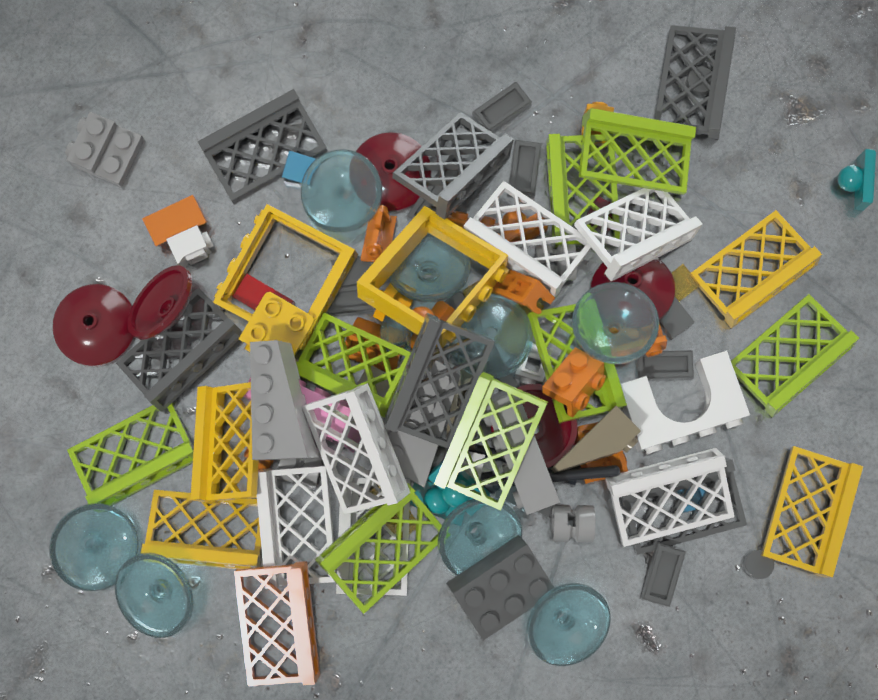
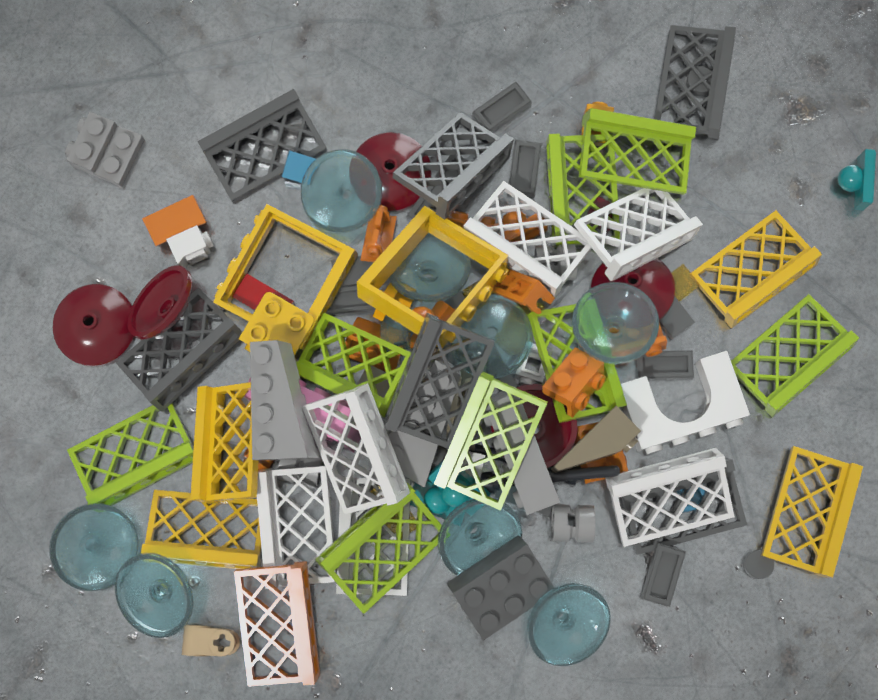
none -> tan piece [181,625,241,657]

